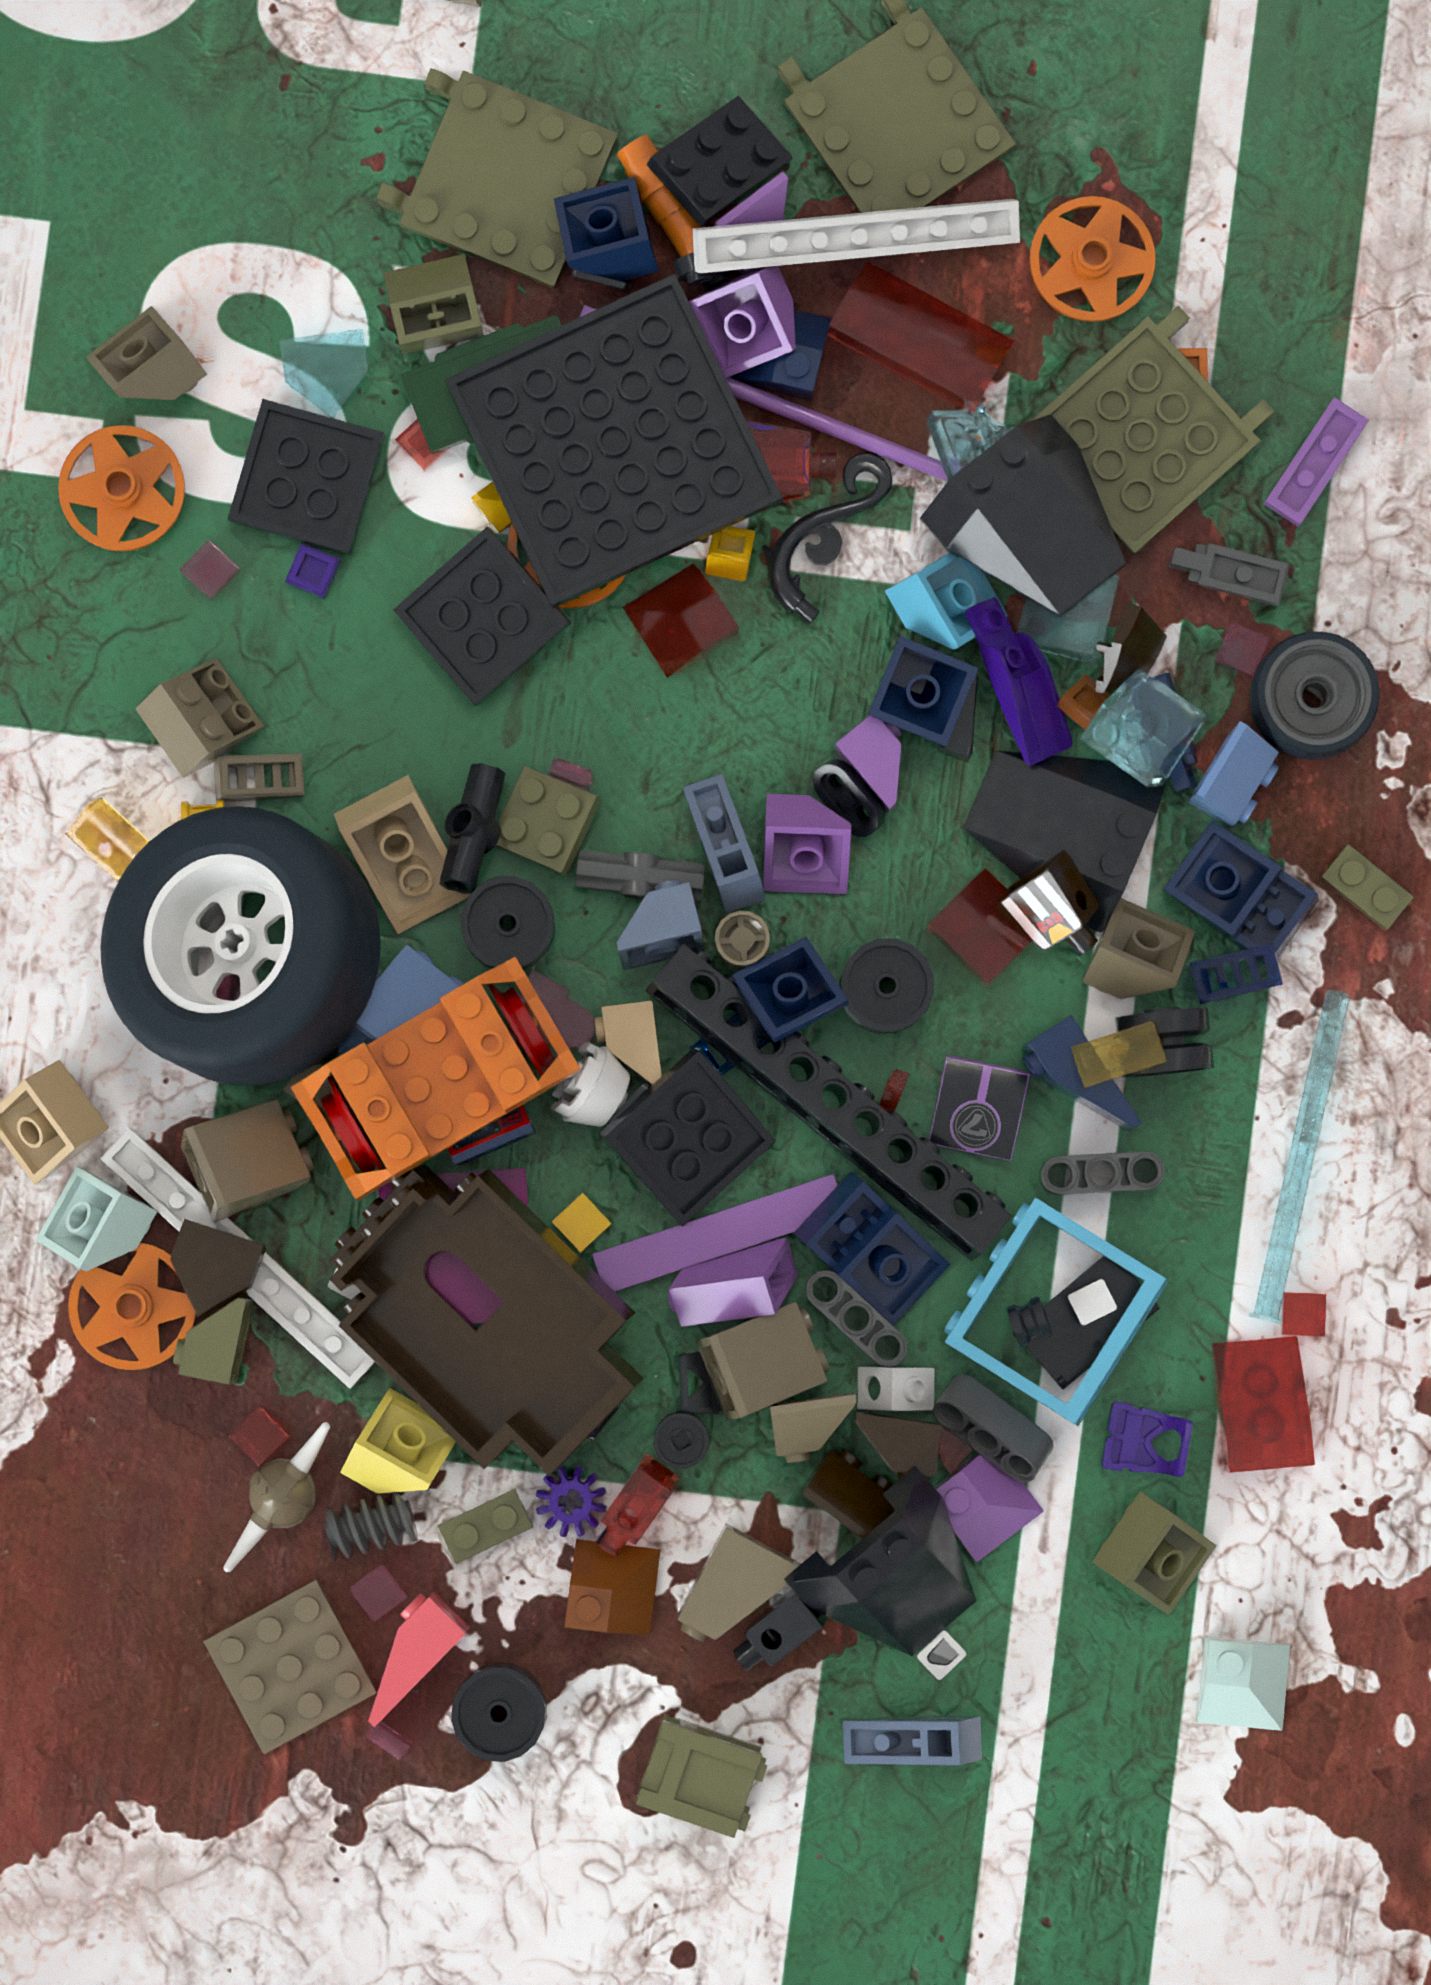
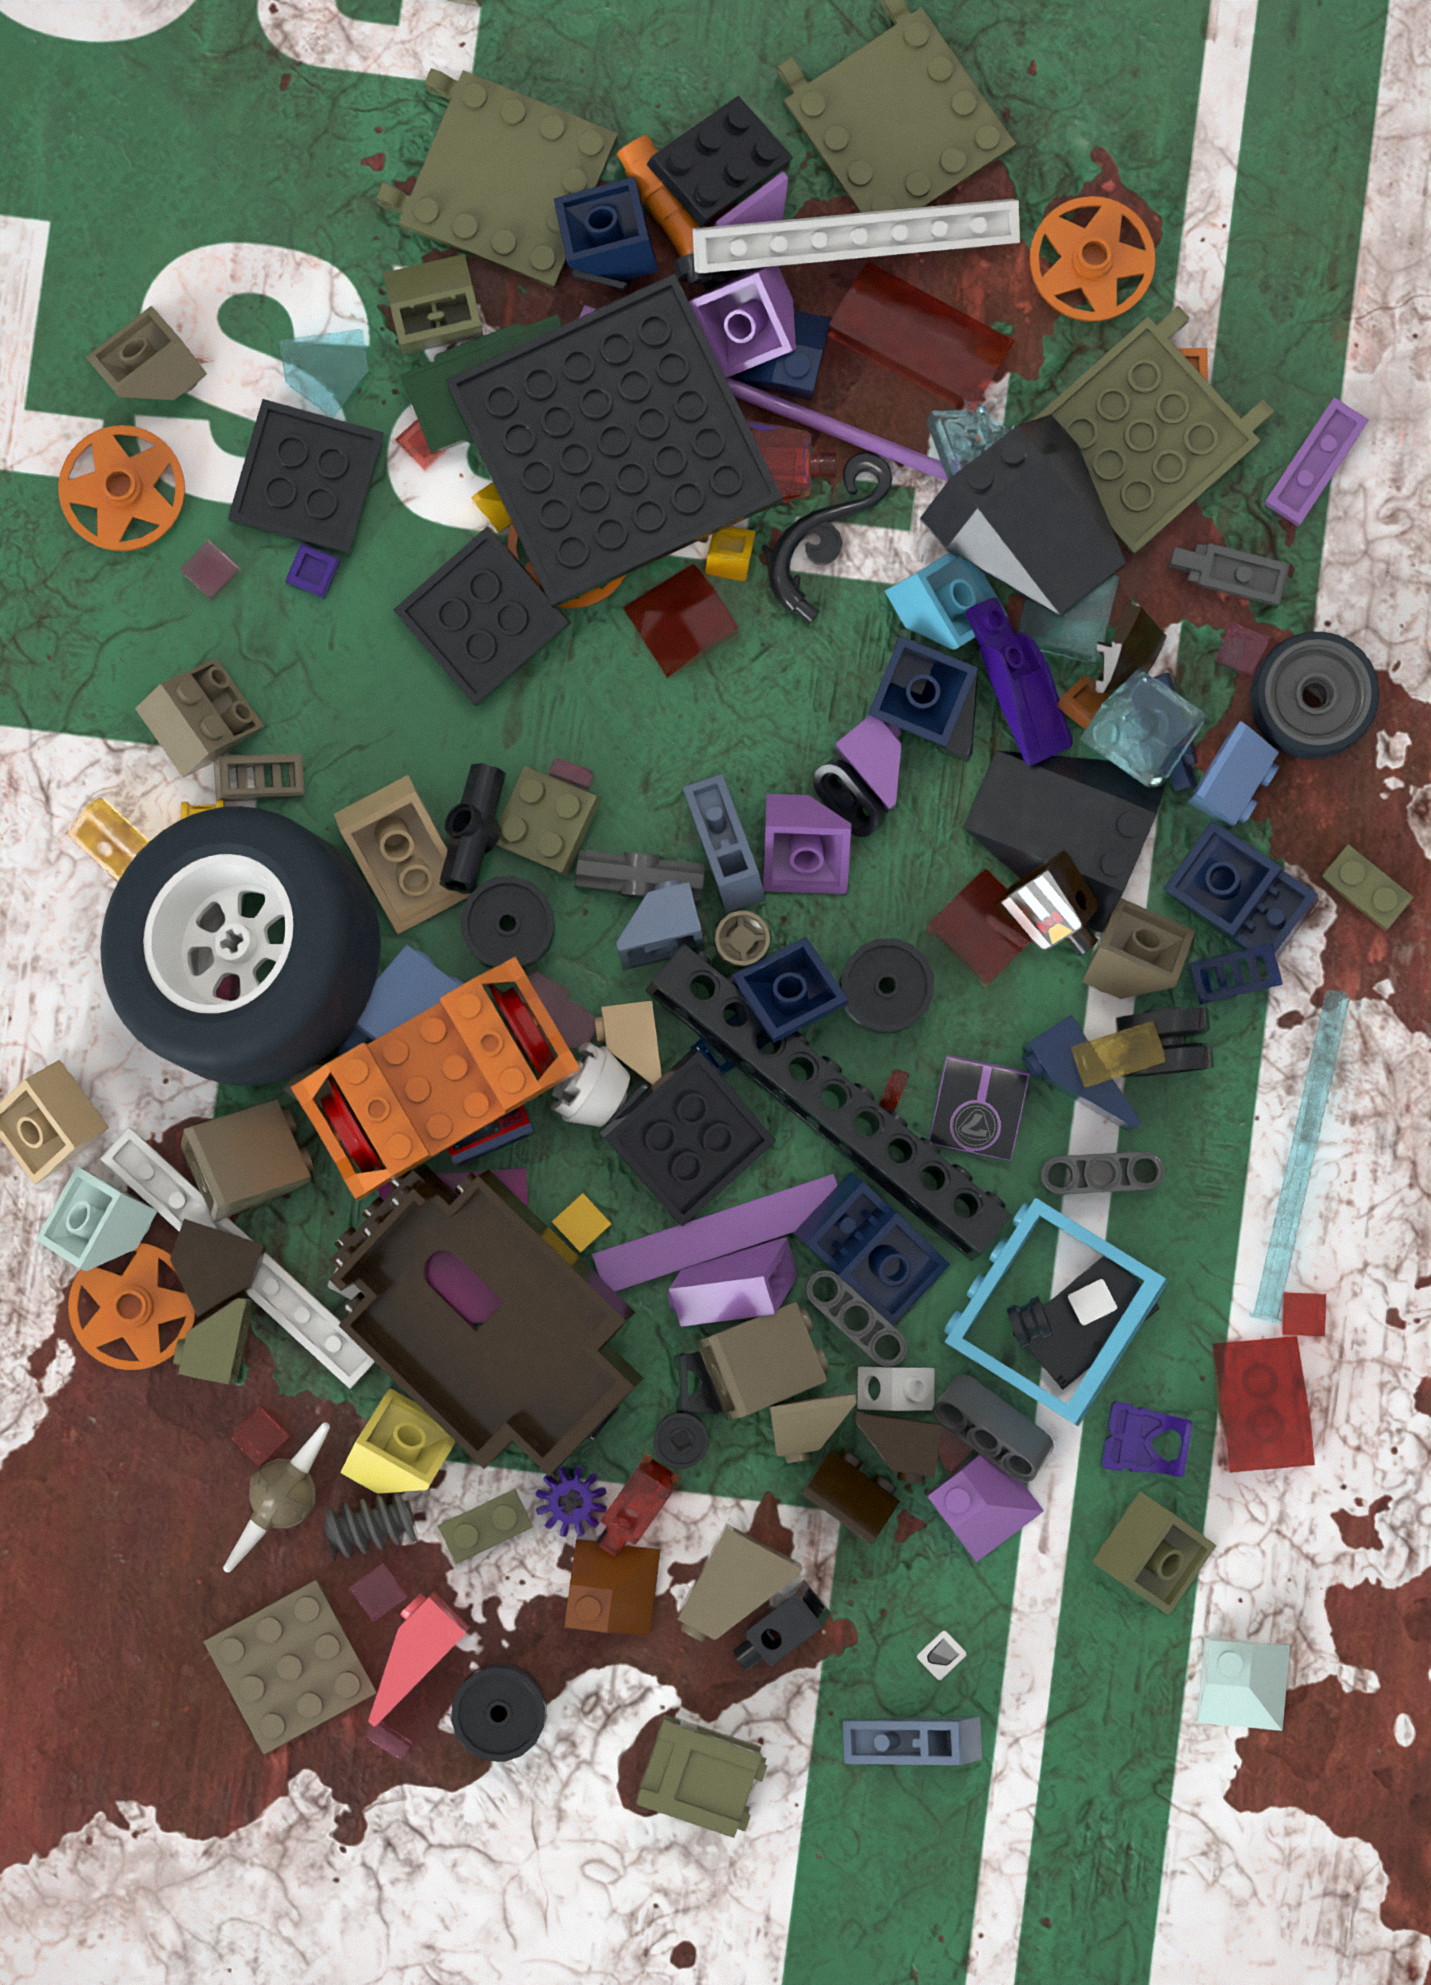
black wedge [784,1466,977,1656] -> none

